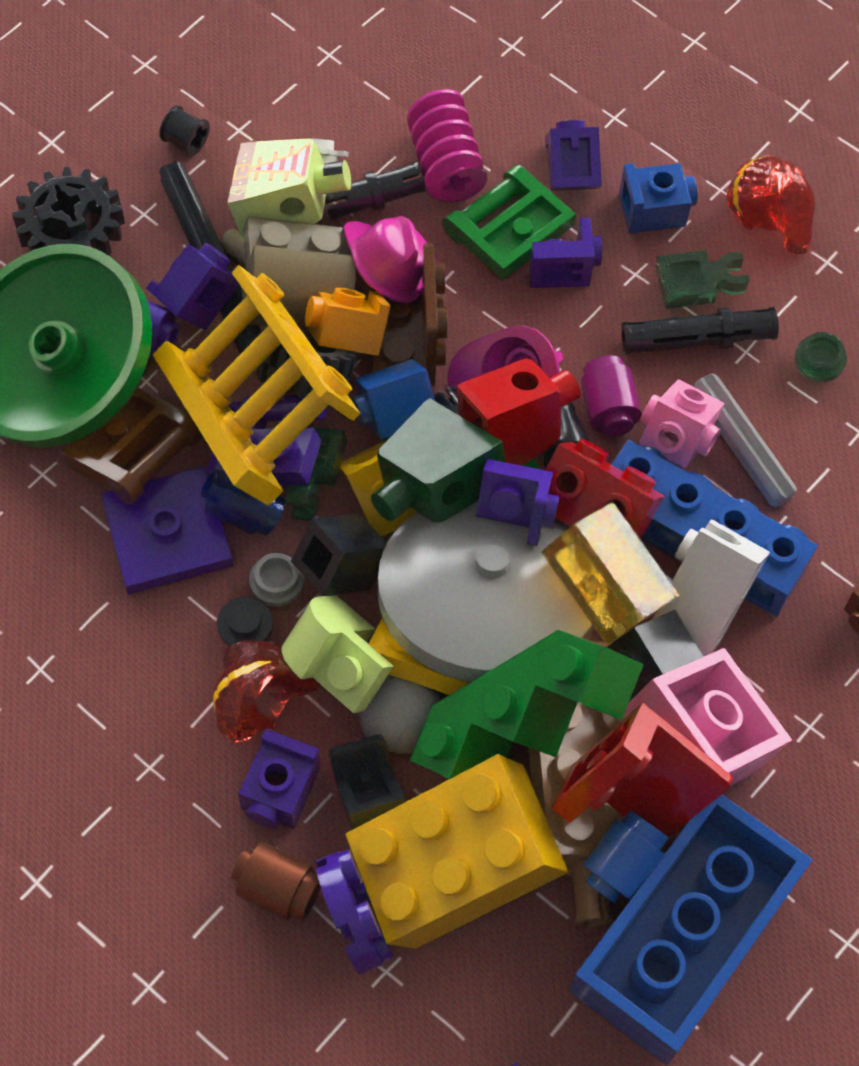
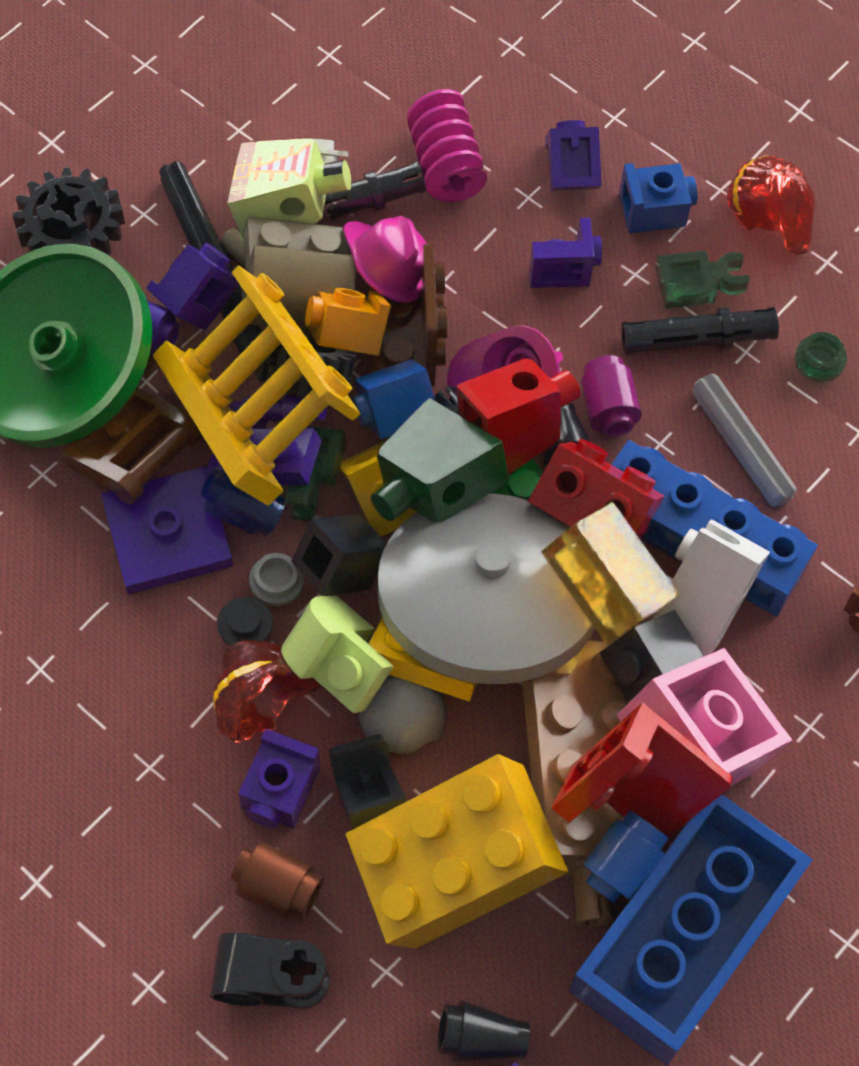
black axle [159,105,210,156] -> none
dark purple plate [315,849,393,975] -> none
green brick [410,630,644,779] -> none
green plate [442,165,576,280] -> none
dark purple bracket [476,459,559,546] -> none
bright pink brick [639,379,725,469] -> none
none -> black piece [210,932,330,1009]
none -> black cone [437,1000,530,1062]

